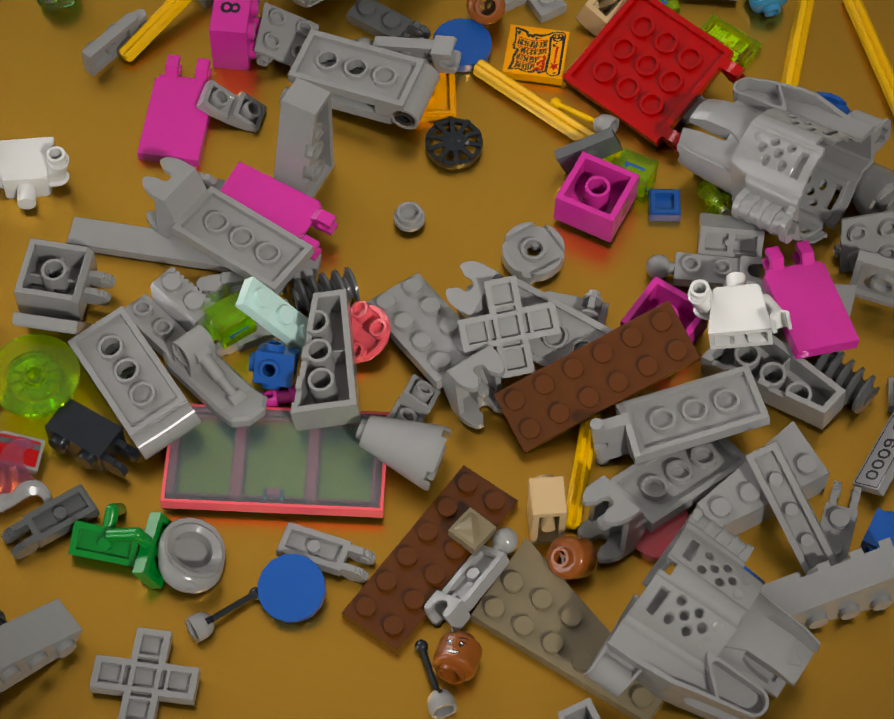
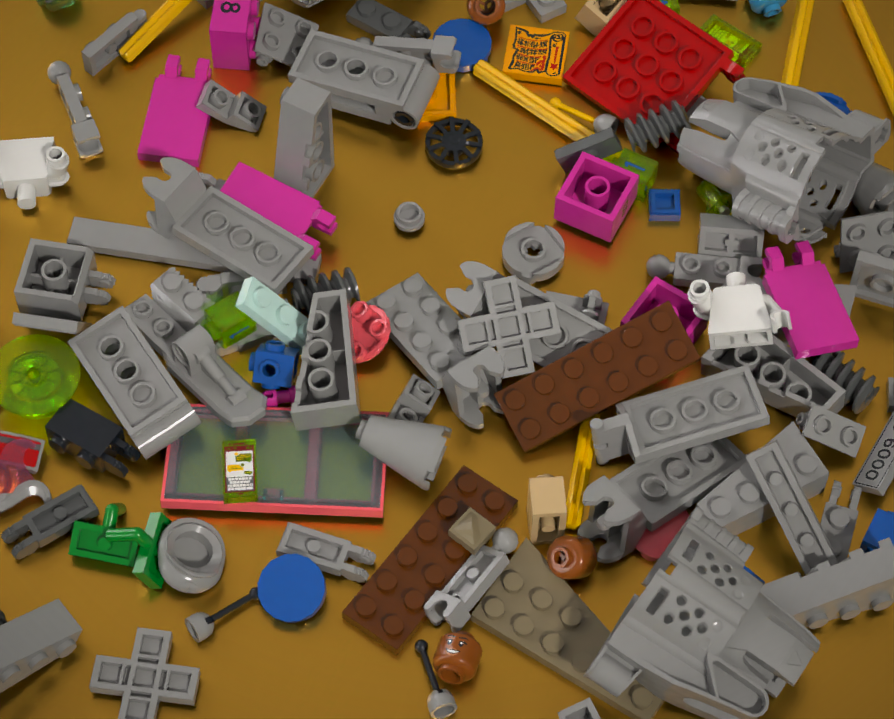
none -> light grey plate [47,61,103,158]
none -> tile [222,439,258,504]
none -> dark grey piece [624,100,692,155]
none -> light grey hinge [796,404,866,458]

